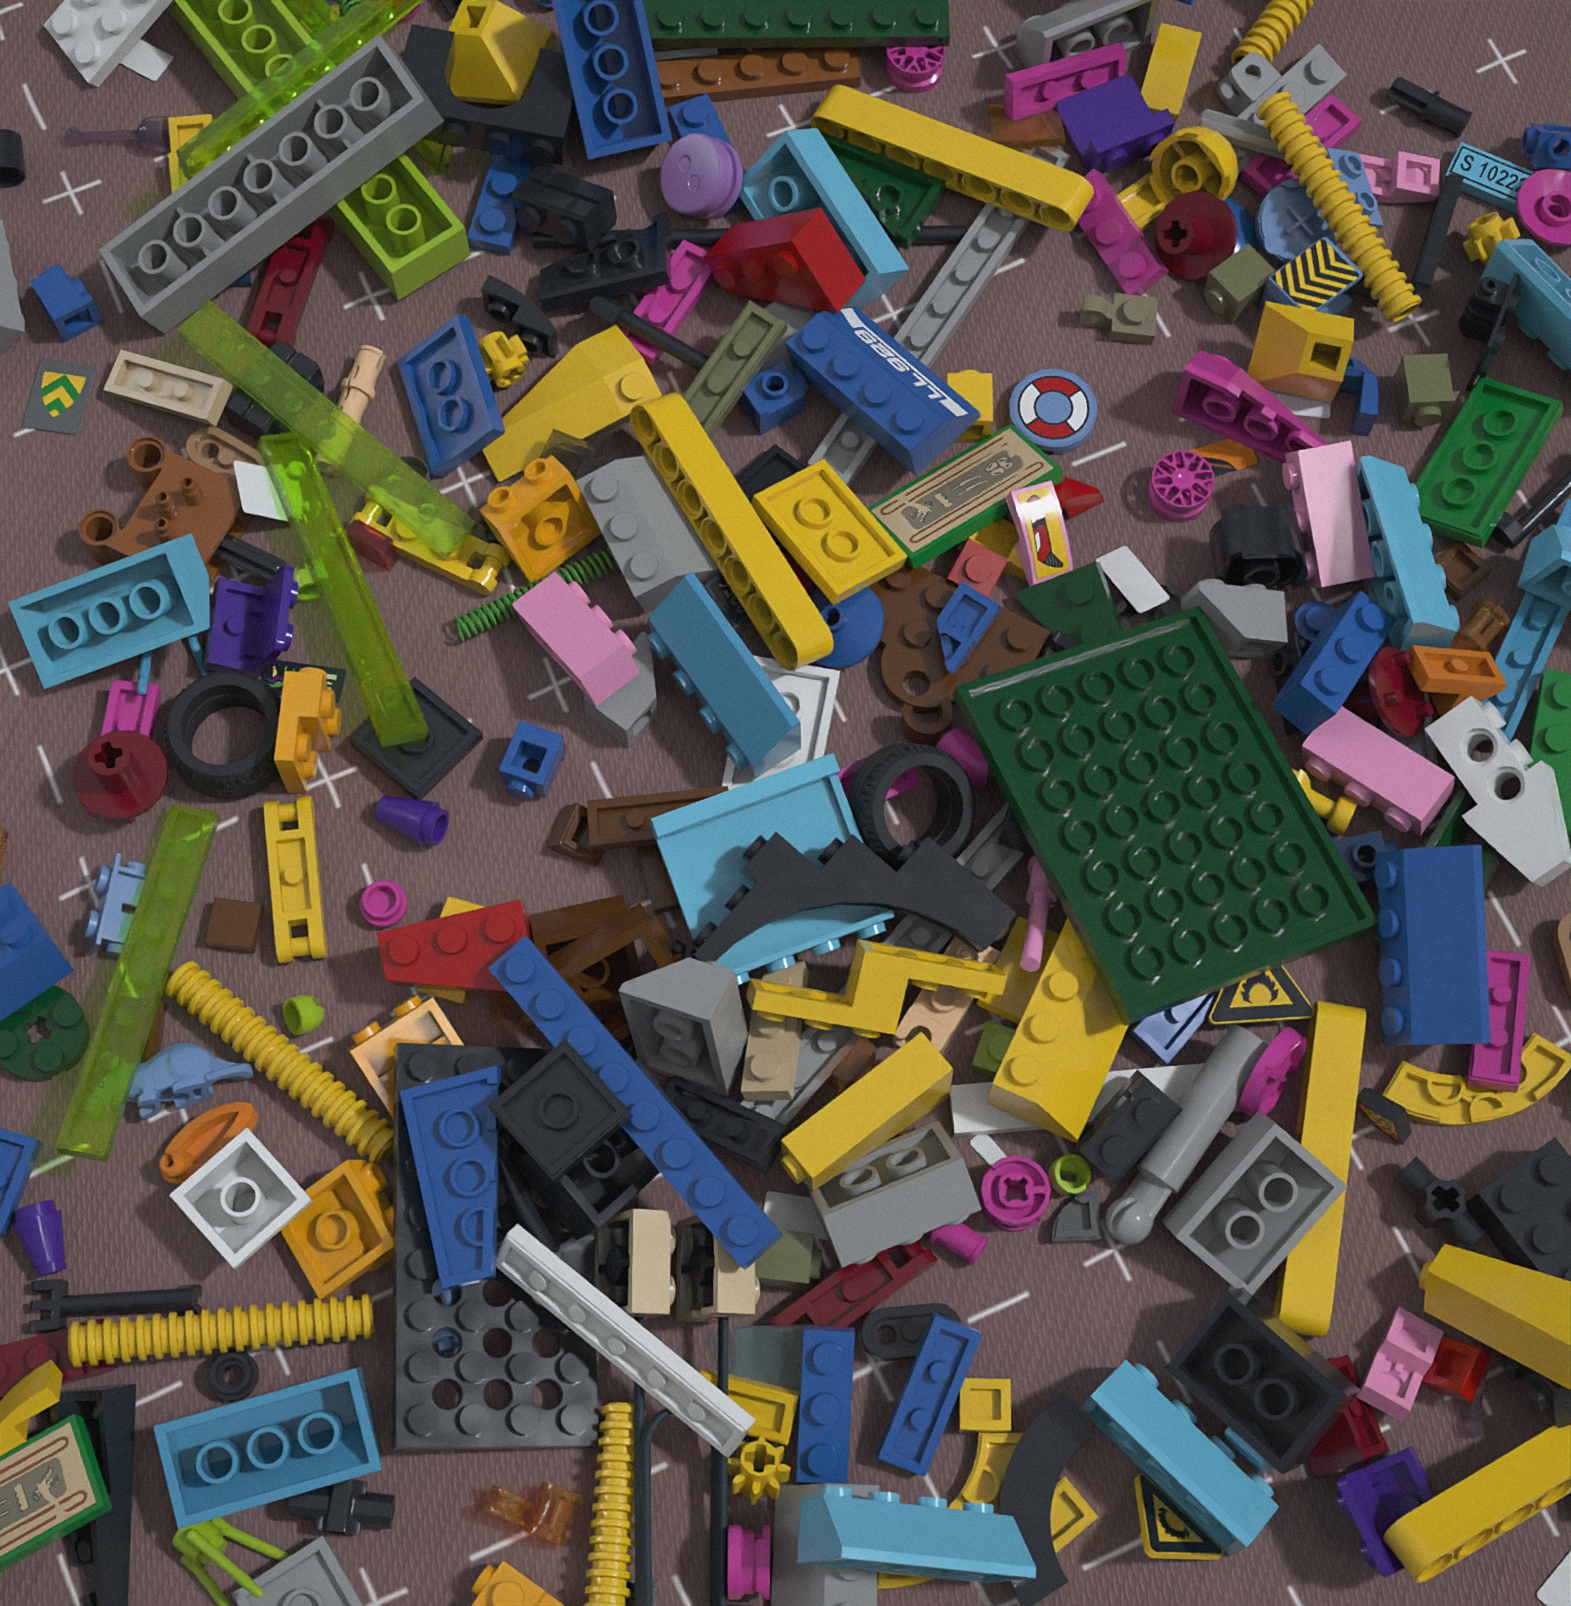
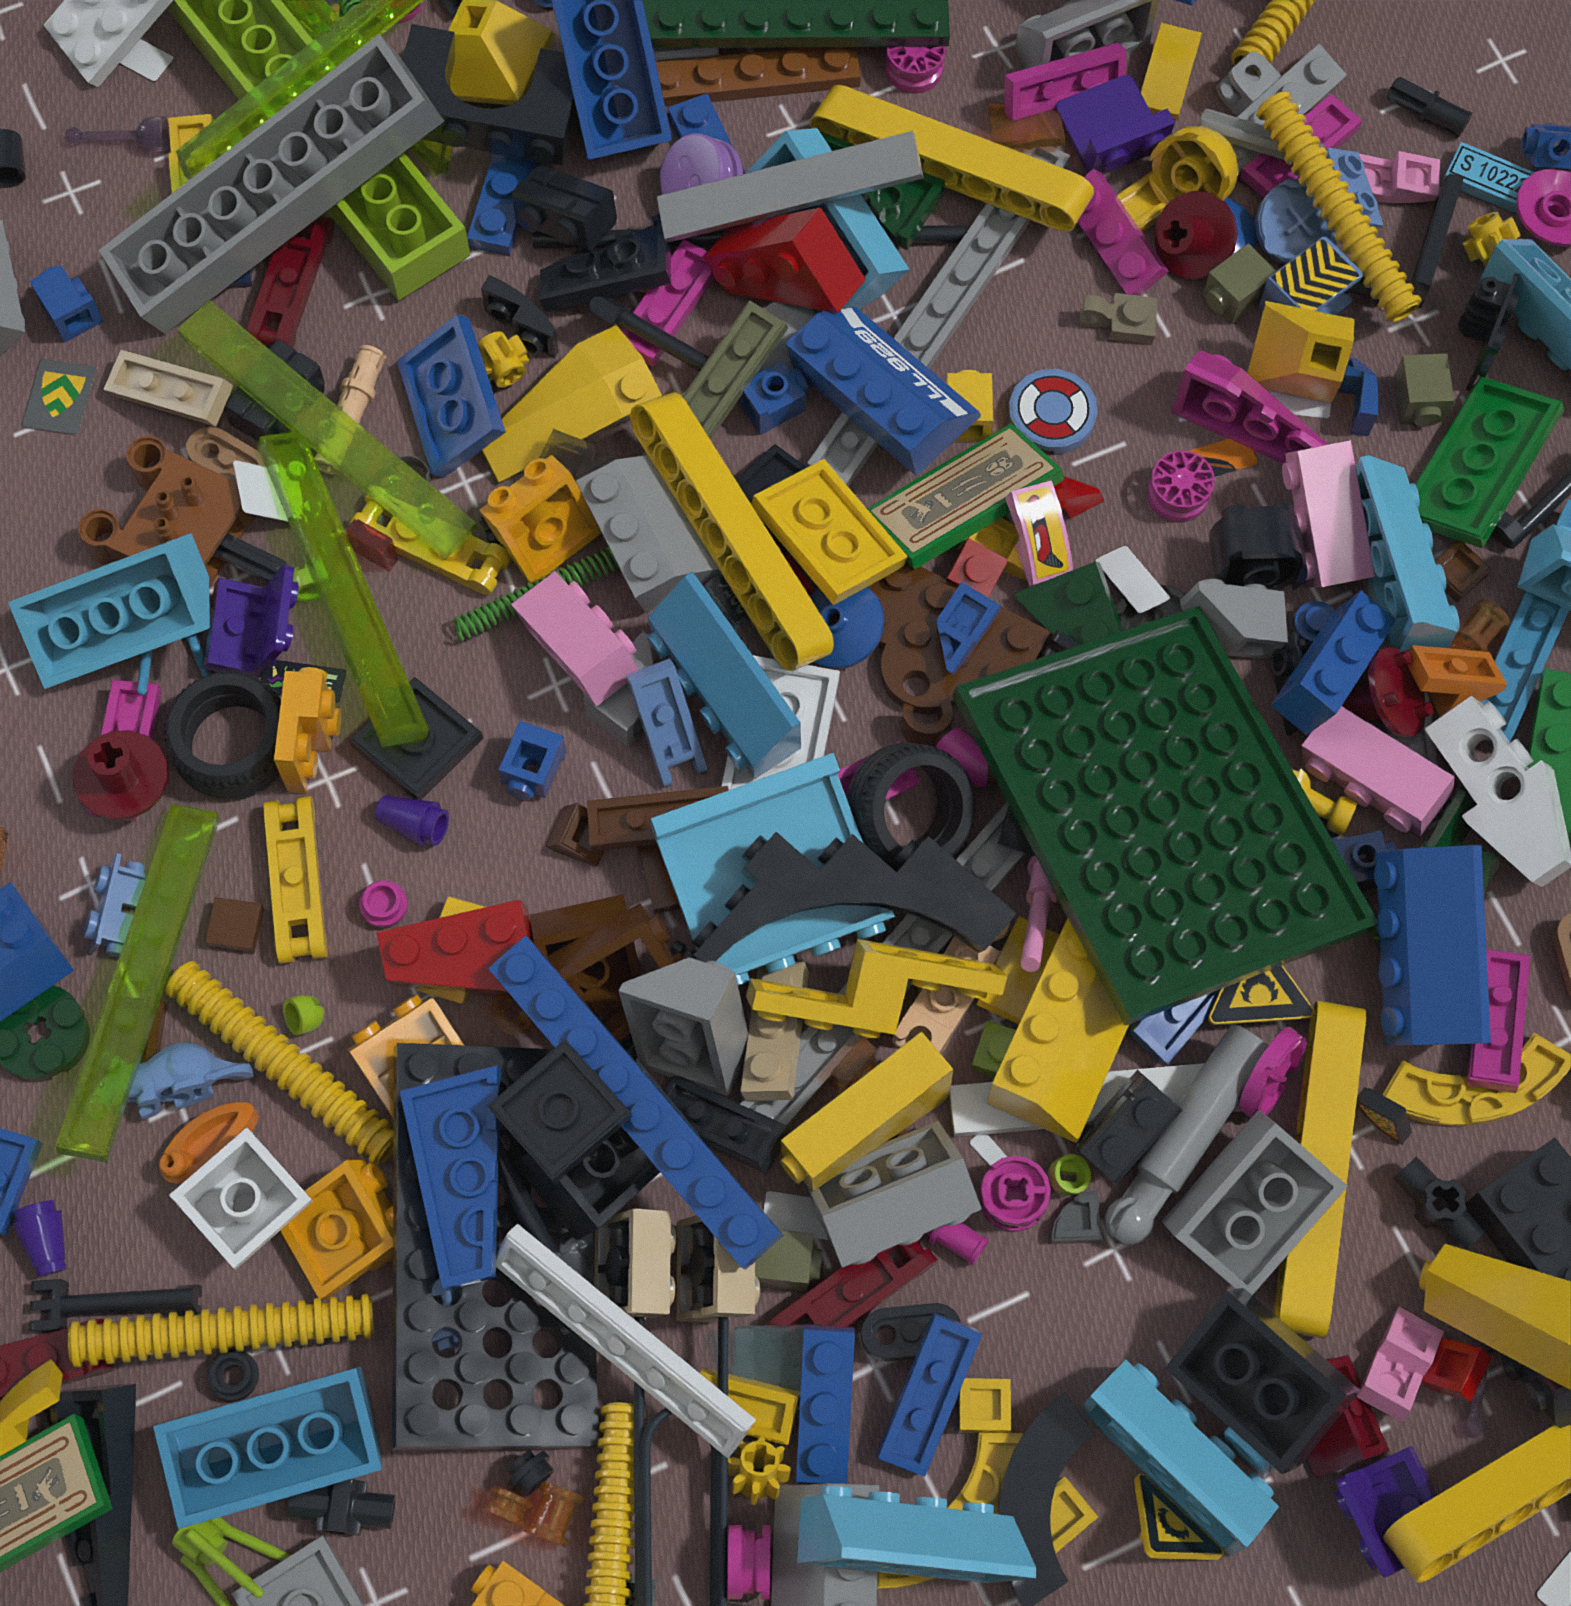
none -> black plate [506,1450,555,1498]
none -> medium blue hinge [626,659,708,787]
none -> light grey tile [657,131,924,242]

